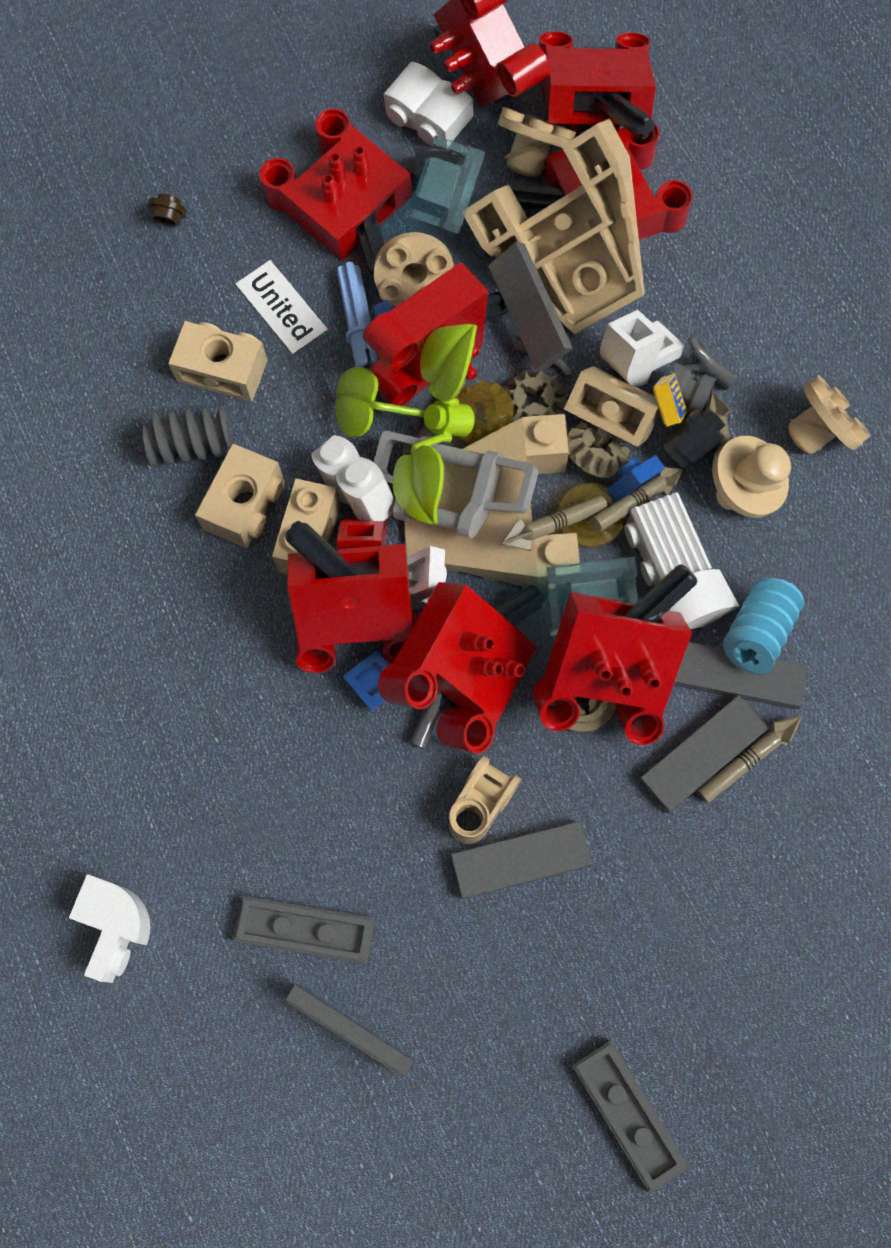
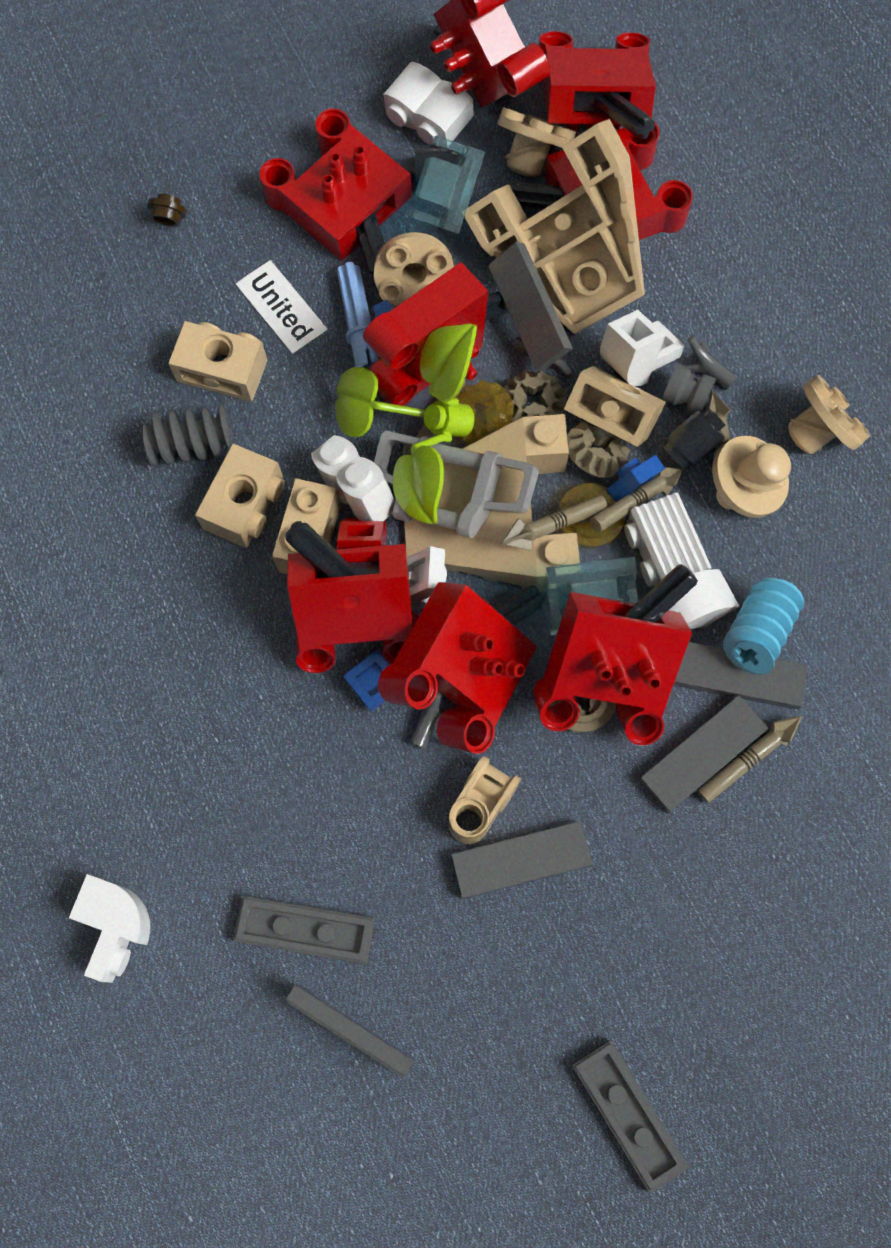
yellow tile [653,373,687,427] -> none

